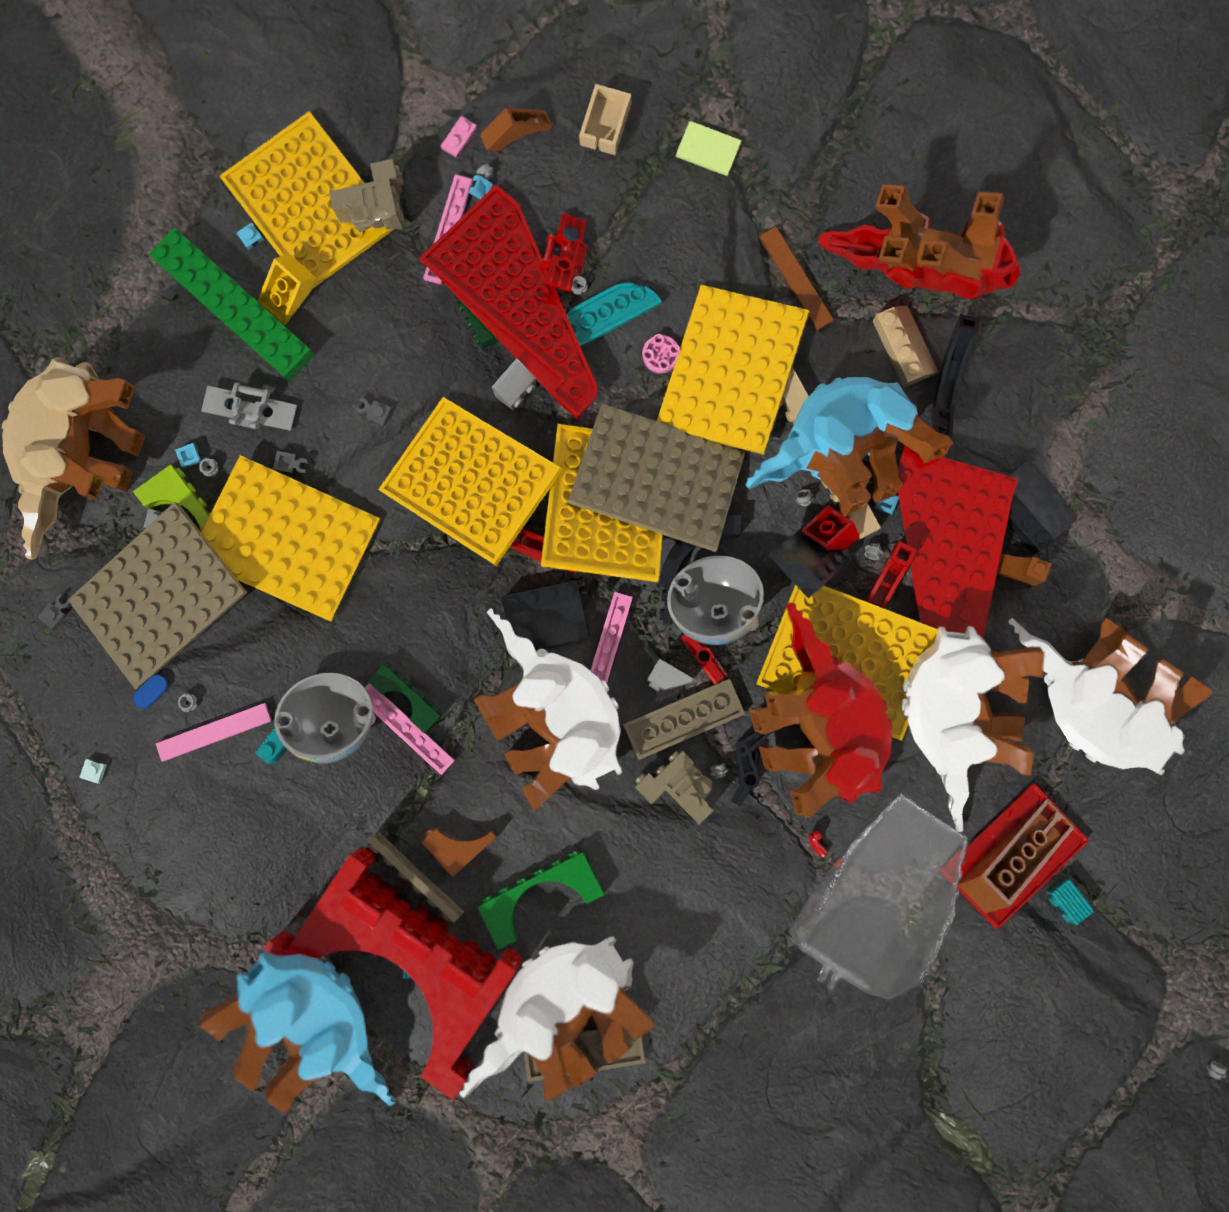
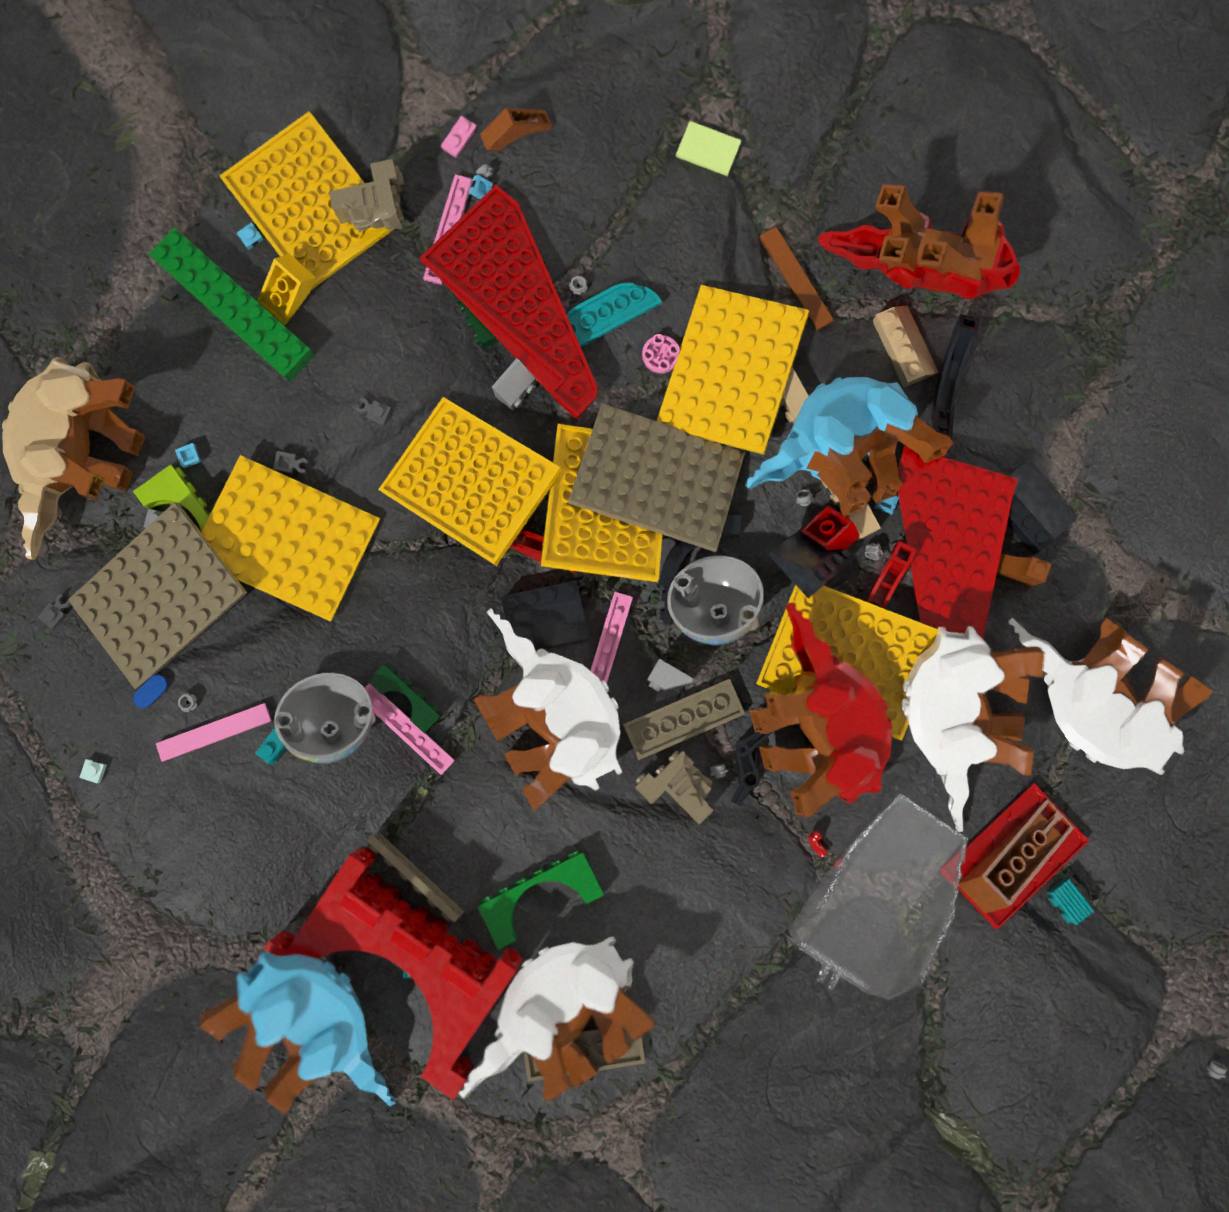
light grey plate [199,458,218,477] -> none
light grey piece [201,382,297,431] -> none
dark orange arch [422,828,498,877] -> none
red piece [541,213,587,292] -> none
tan piece [579,84,631,155] -> none
red piece [680,634,728,685] -> none

